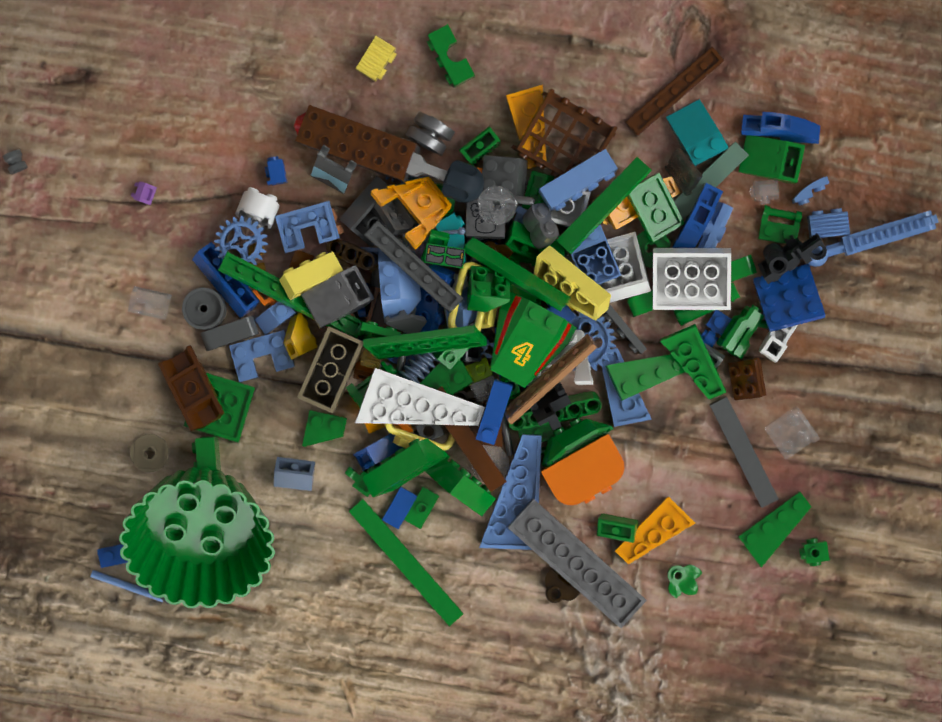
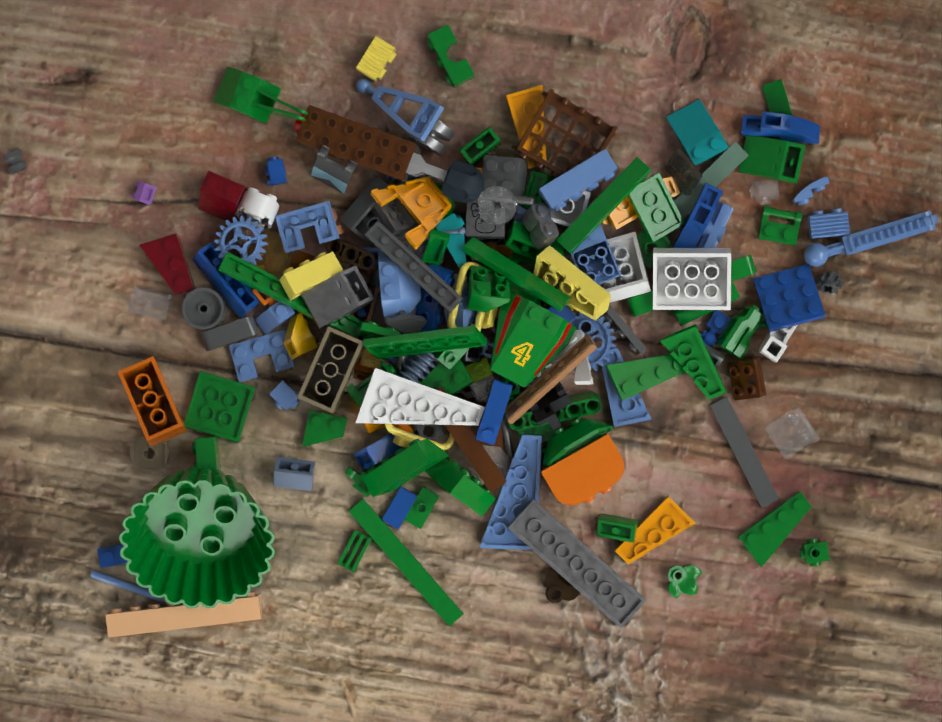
reddish brown piece [158,345,224,431] -> none
tile [424,243,466,269] -> none
reddish brown tile [625,46,725,136] -> none
black plate [758,233,827,284] -> none
none -> light nougat brick [106,592,263,638]
none -> orange brick [117,356,187,447]
none -> dark red wedge [140,233,196,295]
none -> dark red slope [198,170,248,223]
none -> green slope [213,66,308,125]
none -> clear yellow wing [264,228,295,277]
none -> medium blue brick [269,380,300,410]
none -> green tile [337,530,372,573]
none -> medium blue plate [356,78,444,141]
none -> green slope [762,79,792,116]
none -> dark grey gear [818,271,843,295]

